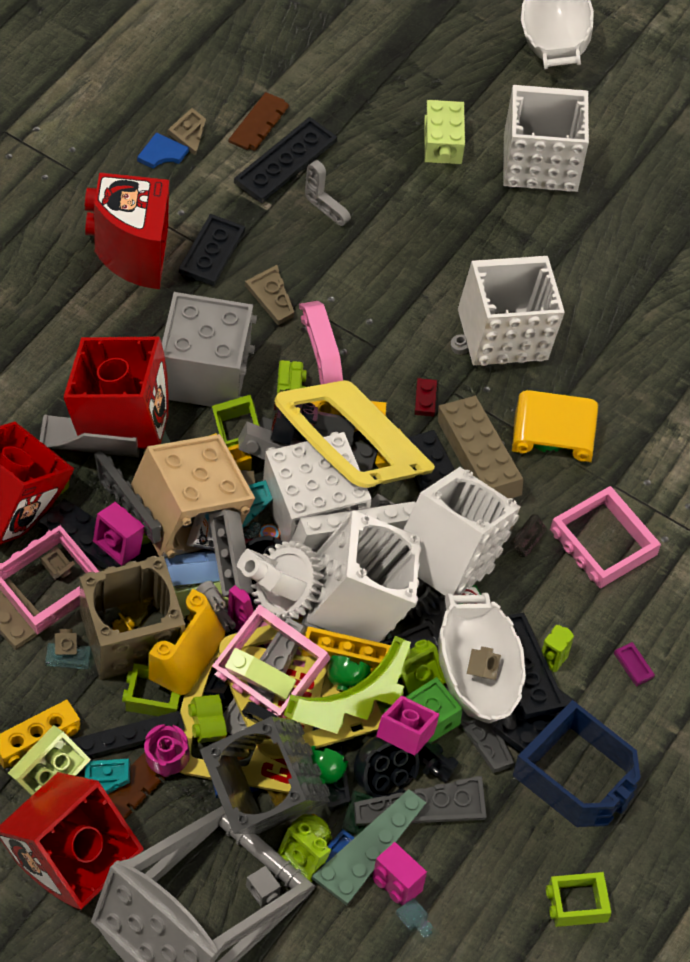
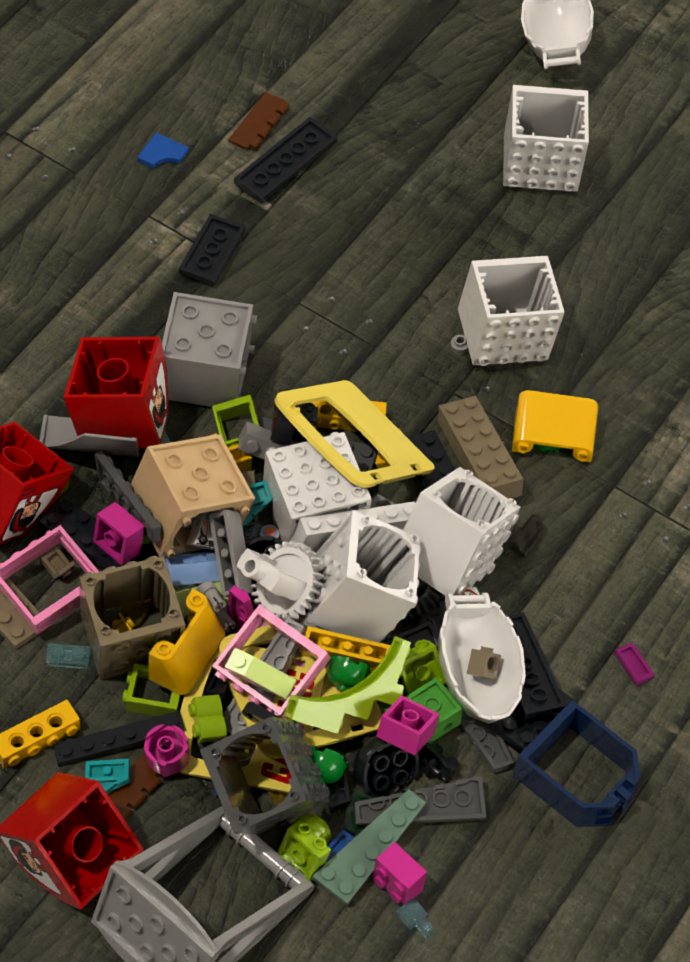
yellowish green slope [8,725,91,796] -> none
dark tan bracket [55,629,77,655] -> none
red brick [85,173,170,289] -> none
dark tan wing [167,108,206,155] -> none
dark tan wing [245,265,294,325] -> none
light grey brick [246,866,281,907] -> none
lime brick [277,360,307,394] -> none
bright pink piece [299,301,343,384] -> none
light grey beam [305,160,351,226] -> none
dark grey panel [314,411,355,446] -> none
dark red plate [414,378,437,417] -> none
yellowish green torso [424,100,465,164] -> none
lime brick [542,625,574,672] -> none
lime window [546,872,611,927] -> none
bright pink window [550,486,661,589] -> none

